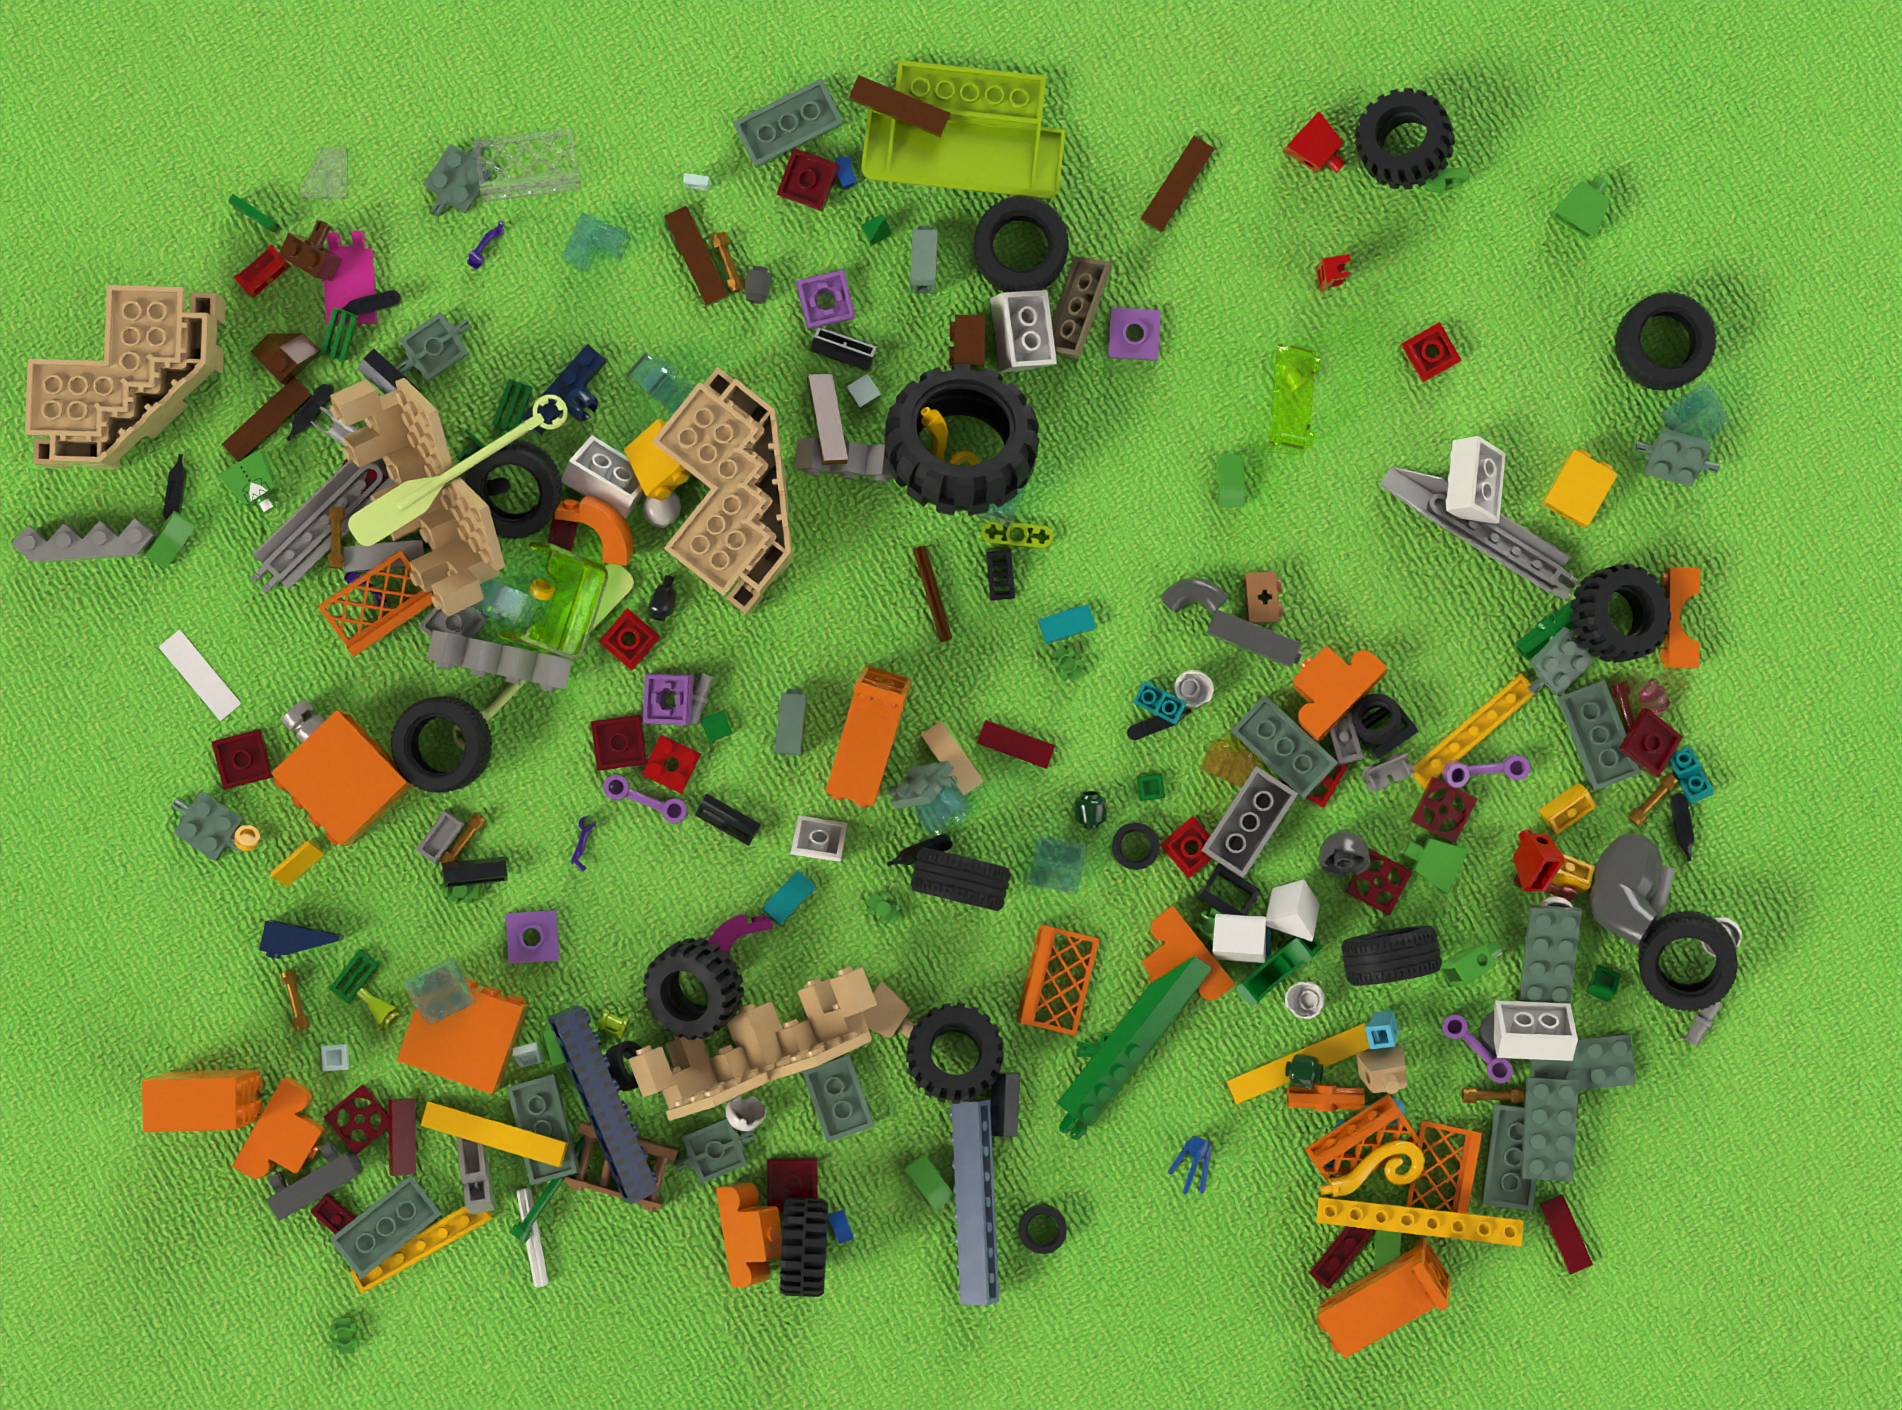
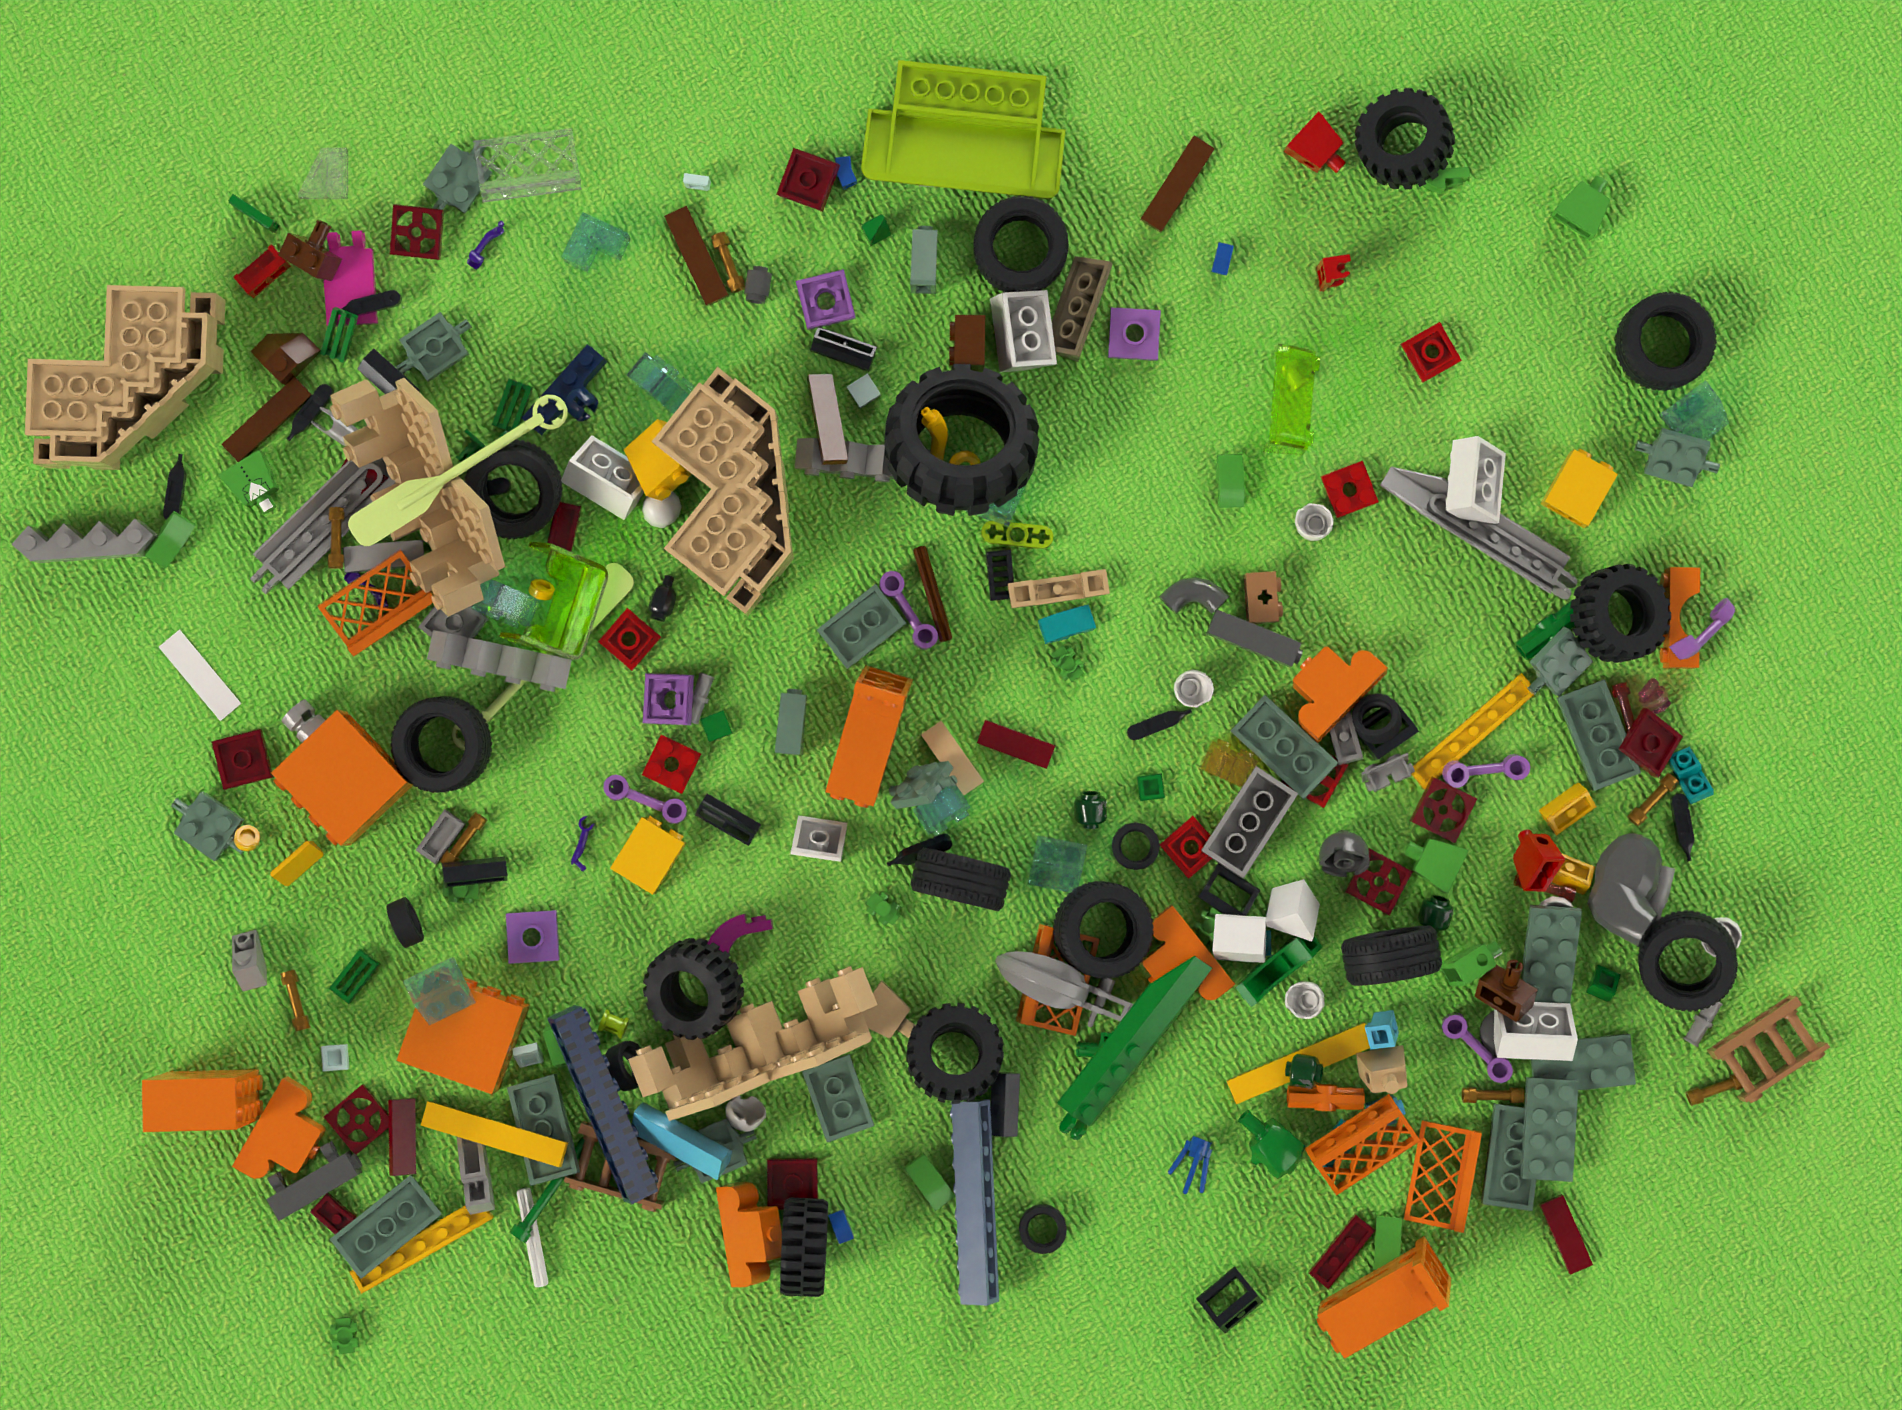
dark blue slope [259,920,344,959] -> none
lime cone [356,988,398,1027] -> none
orange arch [555,495,633,566] -> none
dark red tile [591,715,647,771] -> none
sand green plate [733,78,844,168] -> none
teal slope [762,870,816,926] -> none
reddish brown tile [849,75,950,138] -> none
teal slope [1133,681,1187,725] -> none
yellow brick [1316,1197,1524,1247] -> none
yellow plant [1320,1140,1425,1198] -> none
none -> light grey slope [232,930,267,991]
none -> black tyre [386,897,424,948]
none -> dark red piece [390,204,444,260]
none -> yellow brick [610,816,686,895]
none -> medium azure brick [632,1102,732,1180]
none -> sand green plate [817,584,906,670]
none -> medium lavender piece [879,571,938,650]
none -> light grey piece [995,951,1133,1028]
none -> tan slope [1007,569,1110,608]
none -> black tyre [1053,881,1154,979]
none -> black tile [1196,1266,1263,1333]
none -> blue piece [1211,242,1234,275]
none -> green piece [1238,1110,1305,1179]
none -> white hair [1295,503,1333,541]
none -> red piece [1321,461,1379,519]
none -> dark green head [1418,895,1454,934]
none -> reddish brown brick [1474,960,1538,1023]
none -> medium lavender piece [1669,598,1735,660]
none -> pearl gold bar [1686,1074,1743,1106]
none -> medium nougat fence [1707,995,1830,1103]

